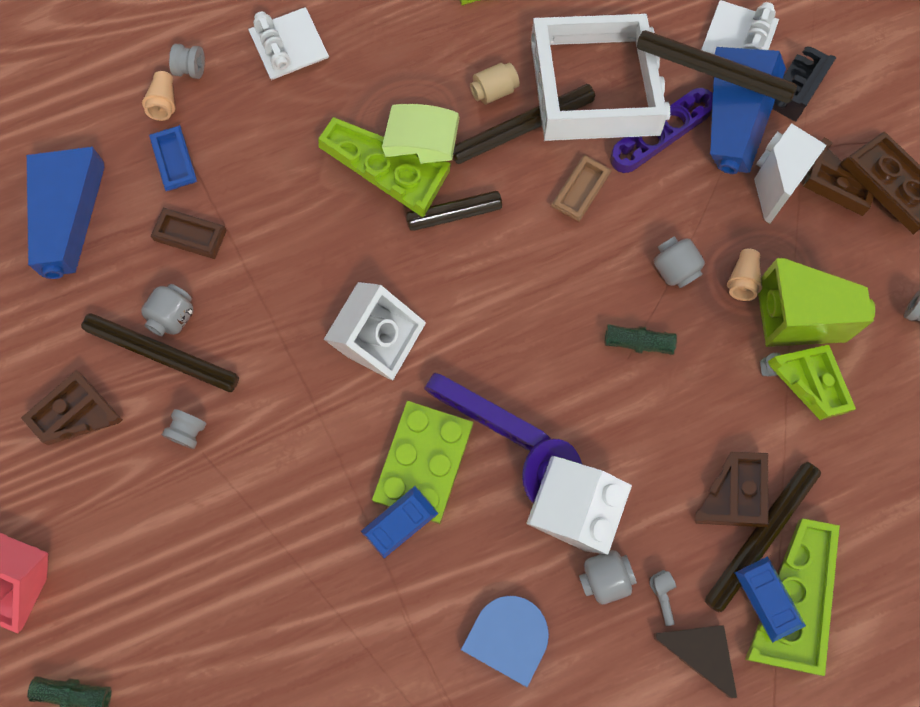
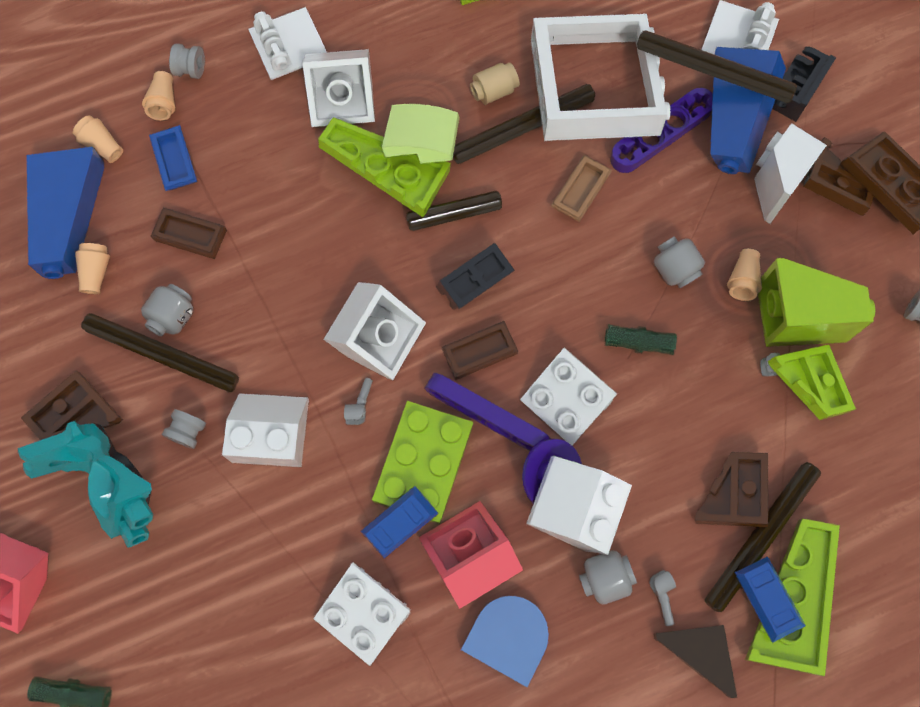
none -> teal hips [18,421,154,548]
none -> light nougat cone [73,115,123,163]
none -> light nougat cone [75,243,110,294]
none -> white slope [222,393,309,467]
none -> white slope [302,49,375,127]
none -> white hinge [313,562,411,666]
none -> light grey hand [344,378,373,425]
none -> coral slope [418,501,523,609]
none -> black hinge [436,243,515,310]
none -> reddish brown tile [442,321,518,380]
none -> white hinge [520,347,617,445]

